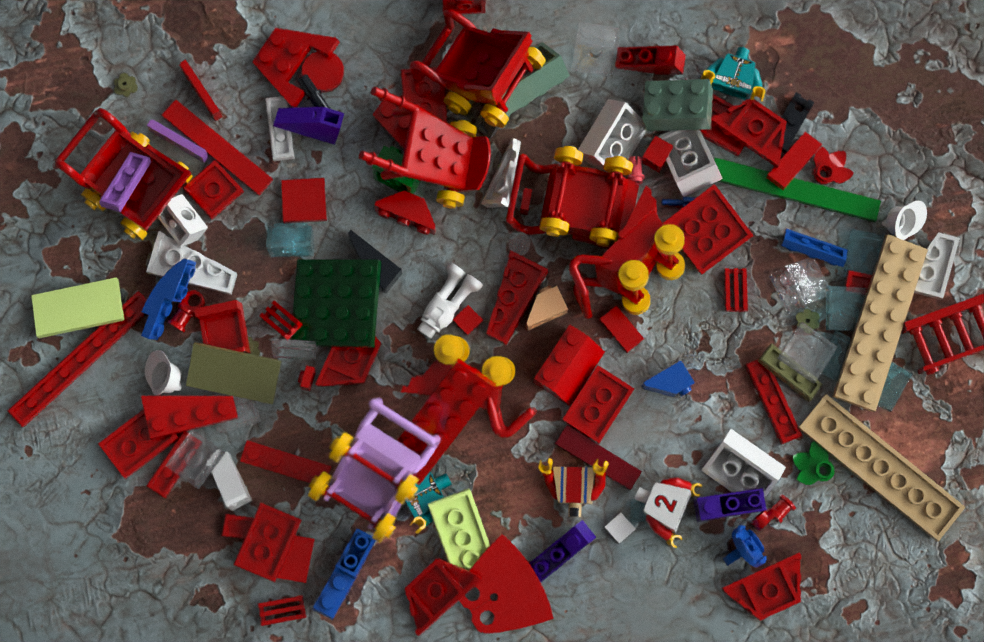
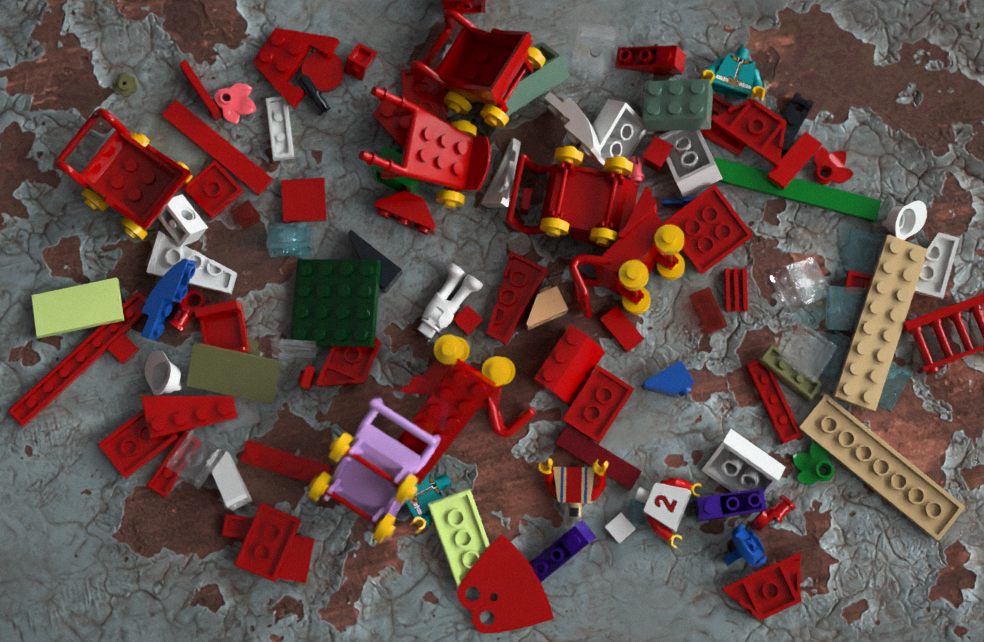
medium lavender tile [99,152,151,212] -> none
medium lavender tile [147,119,209,163] -> none
red tile [258,595,307,626] -> none
red tile [259,300,302,341] -> none
dark purple slope [273,107,344,145] -> none
blue slope [313,528,376,620] -> none
red wing [404,558,483,636] -> none
blue plate [782,229,848,267] -> none
olive plant [795,309,820,334] -> none
none -> red tile [107,333,139,365]
none -> coral plate [215,83,256,124]
none -> clear red plate [231,199,262,230]
none -> red bracket [344,43,377,81]
none -> white slope [544,92,601,160]
none -> clear red plate [689,287,728,335]

